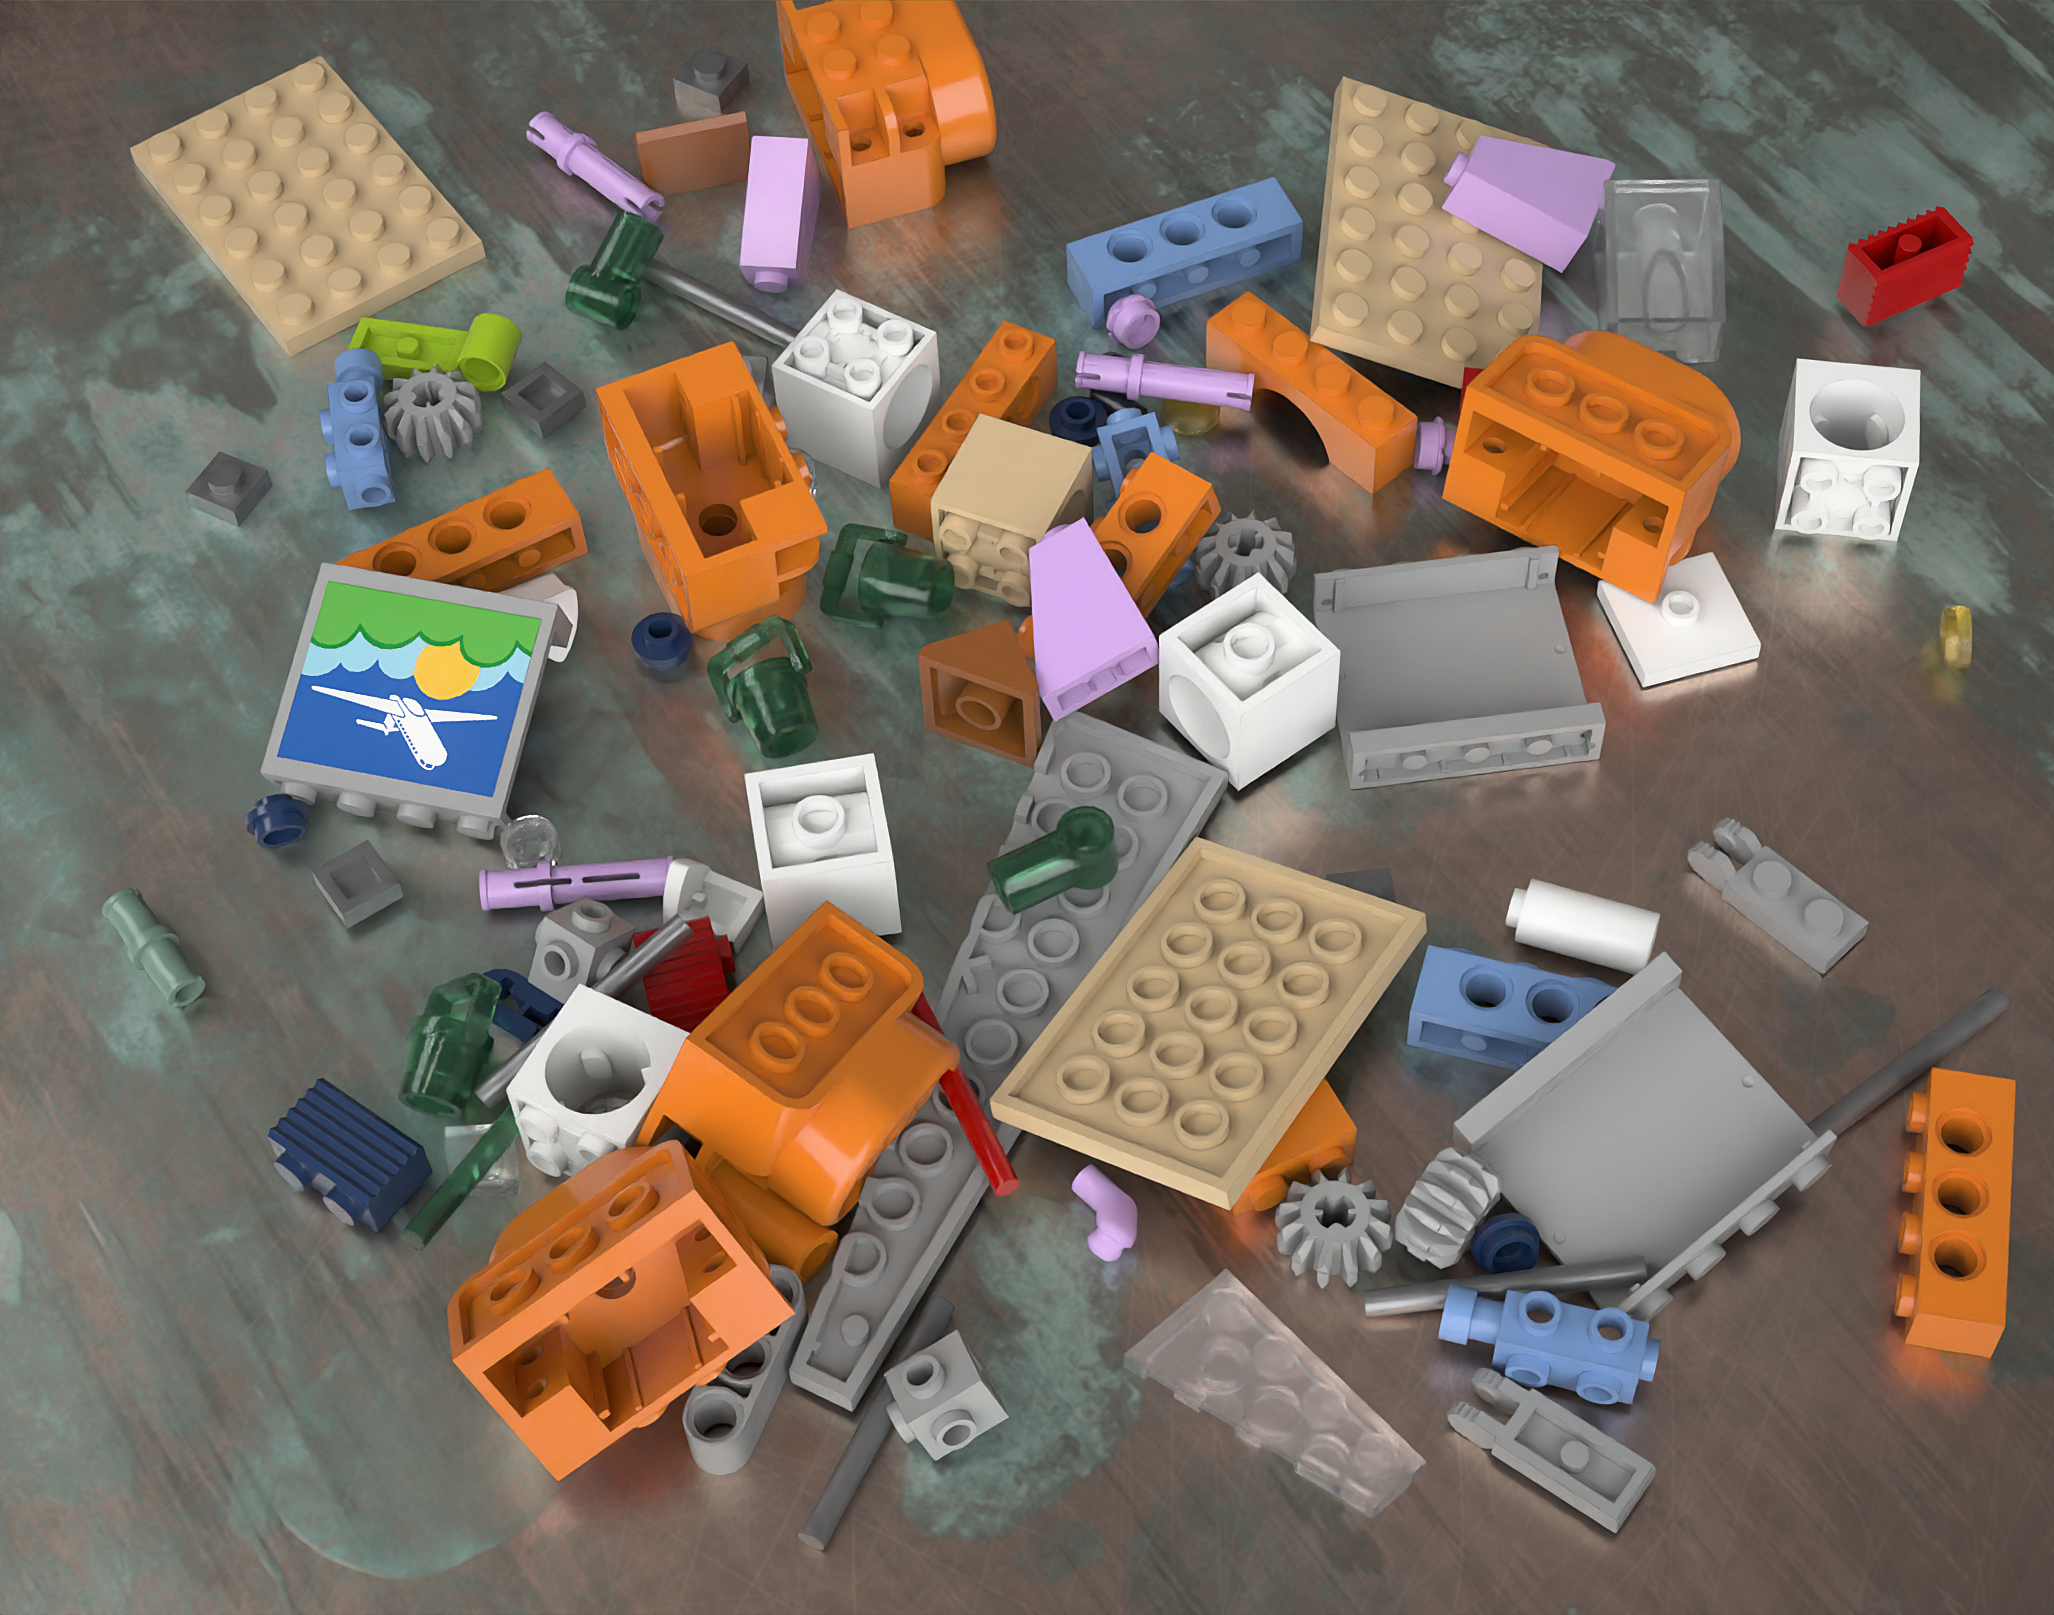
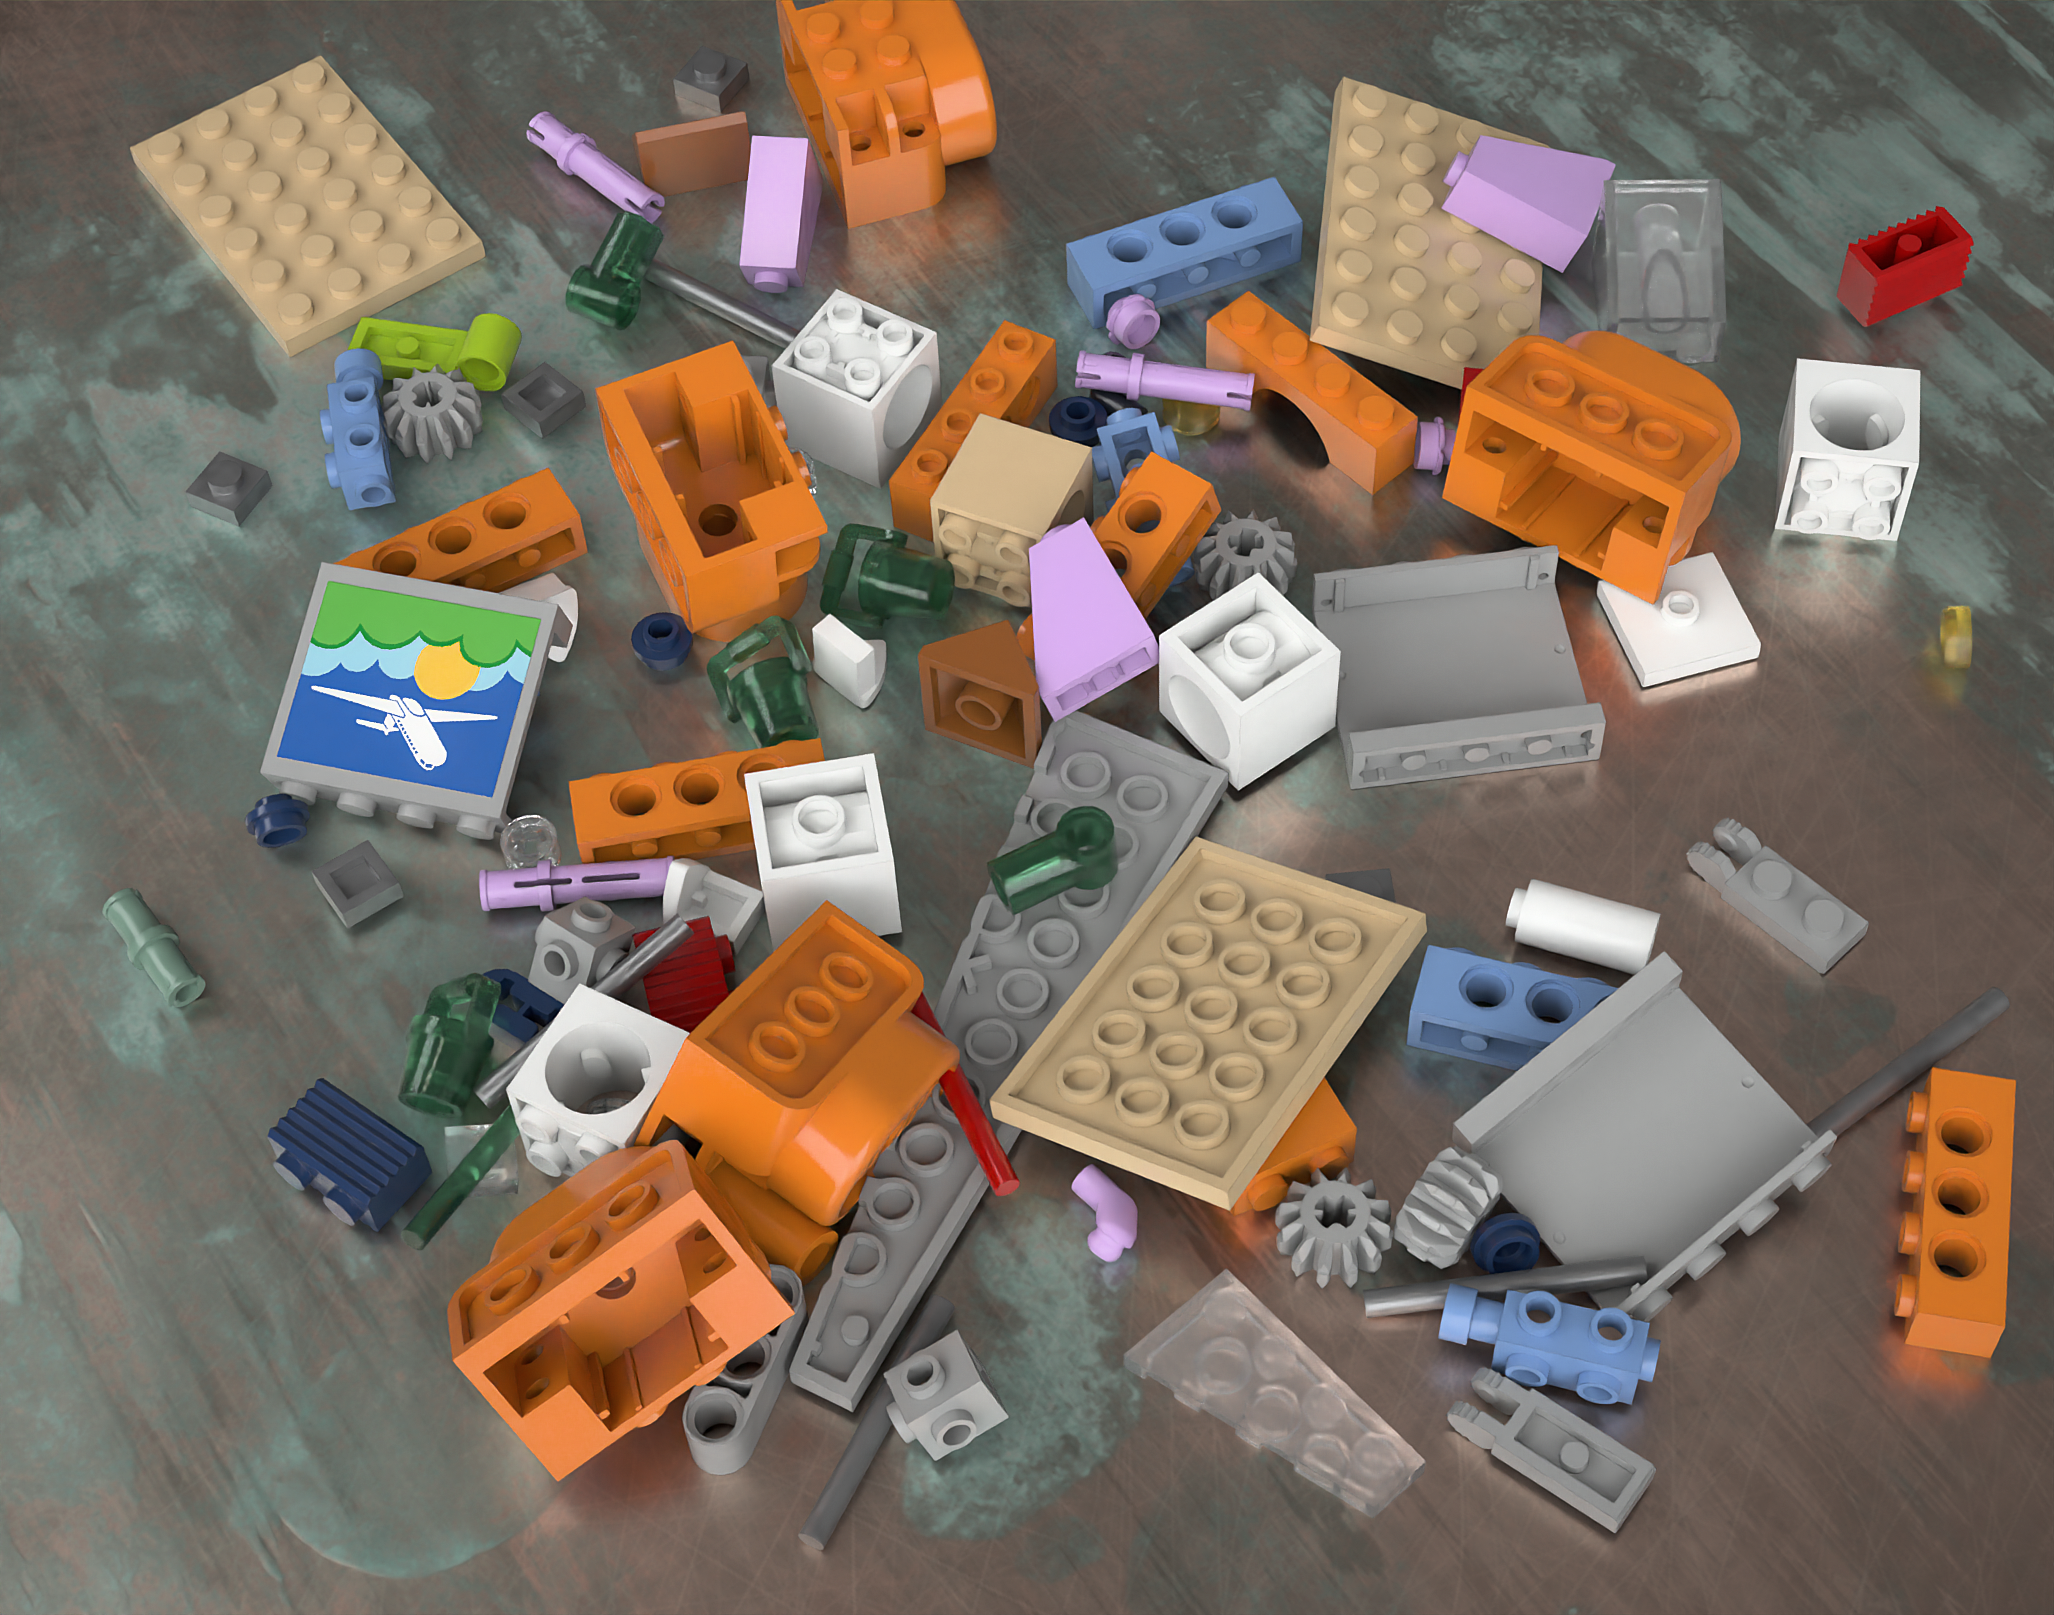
none -> orange brick [568,738,825,864]
none -> white tile [812,614,887,708]

